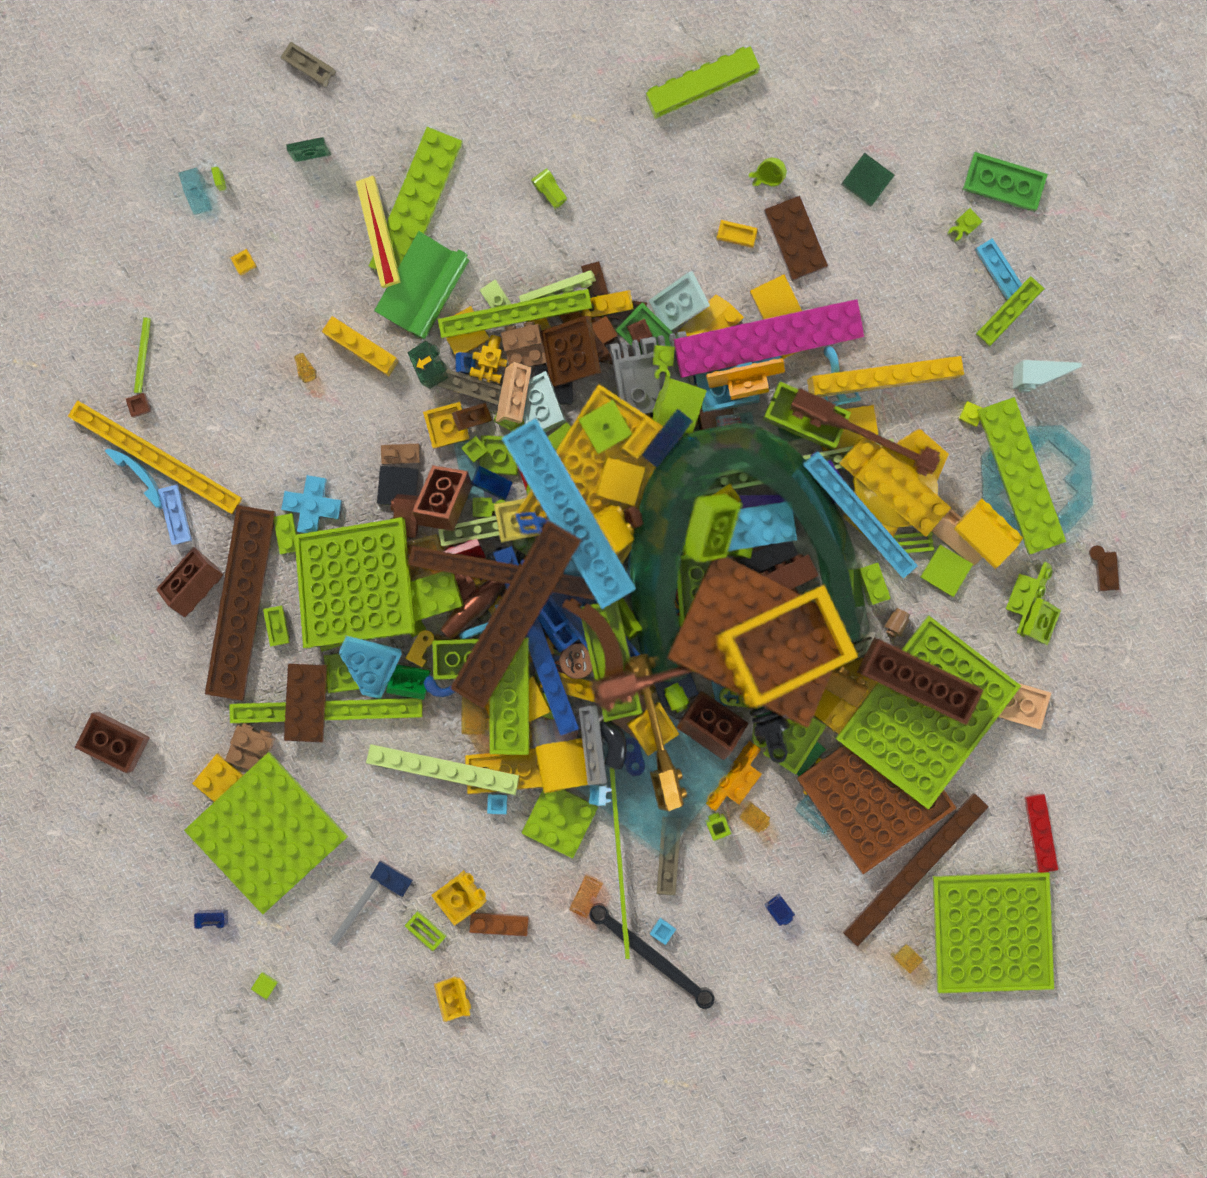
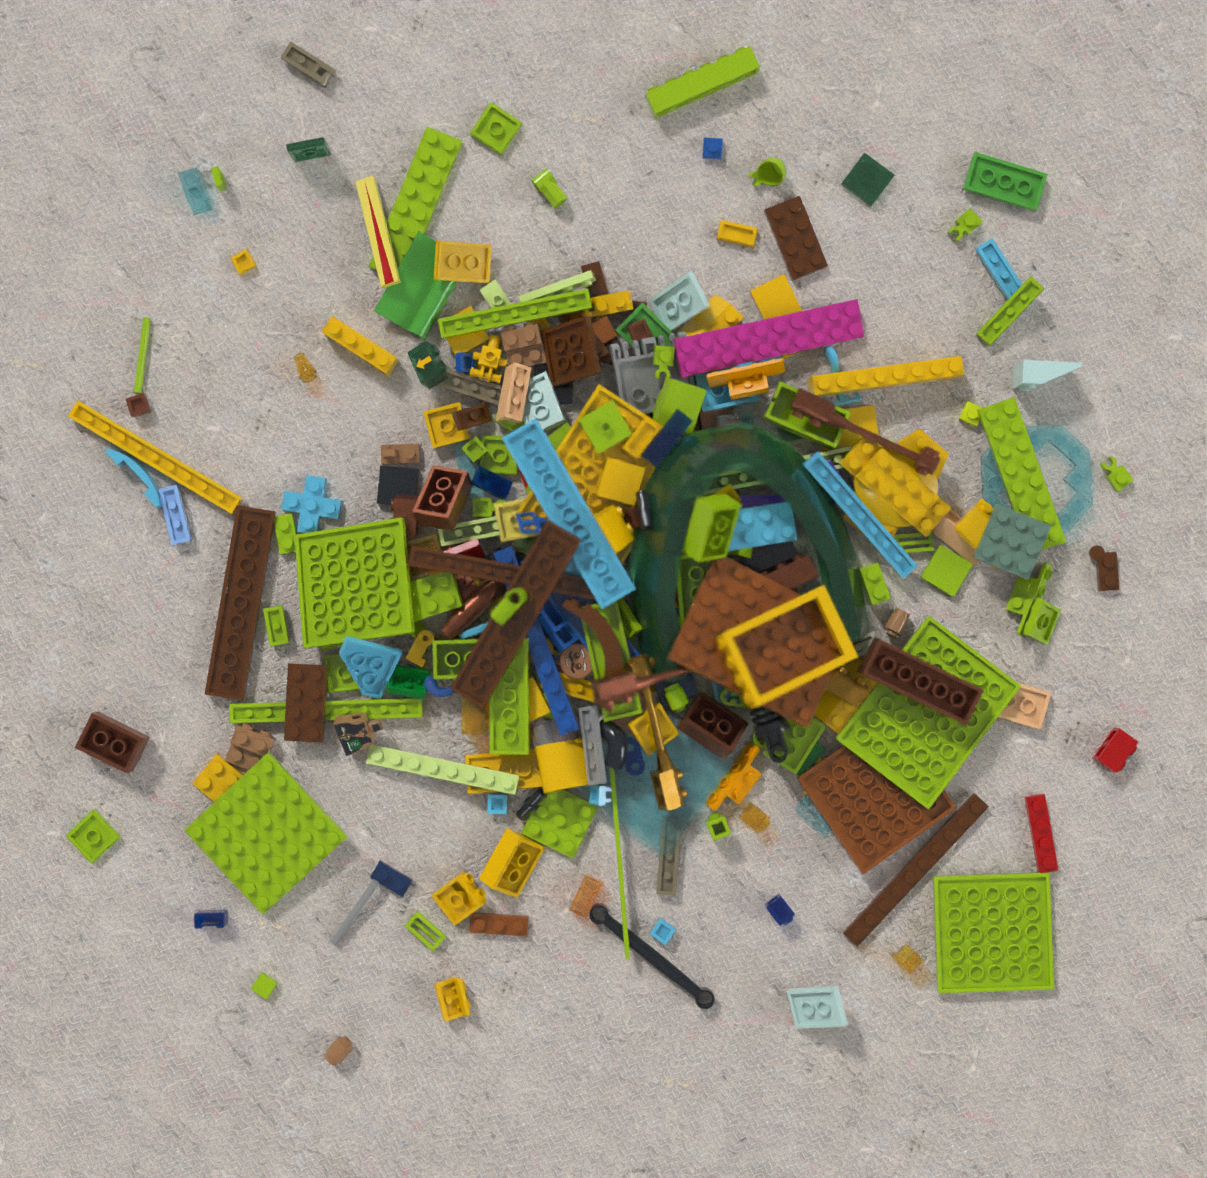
copper slope [156,547,224,618] -> none
none -> lime tile [66,809,121,864]
none -> medium nougat brick [324,1036,353,1066]
none -> torso [333,712,383,756]
none -> yellow tile [434,240,492,283]
none -> lime tile [470,102,523,156]
none -> yellow slope [479,828,545,898]
none -> lime piece [490,588,527,625]
none -> black pin [516,787,548,821]
none -> black pin [636,490,654,531]
none -> blue plate [702,137,723,160]
none -> light aqua plate [787,986,847,1028]
none -> sand green plate [973,503,1051,580]
none -> red brick [1092,727,1139,773]
none -> lime plate [1100,456,1134,492]

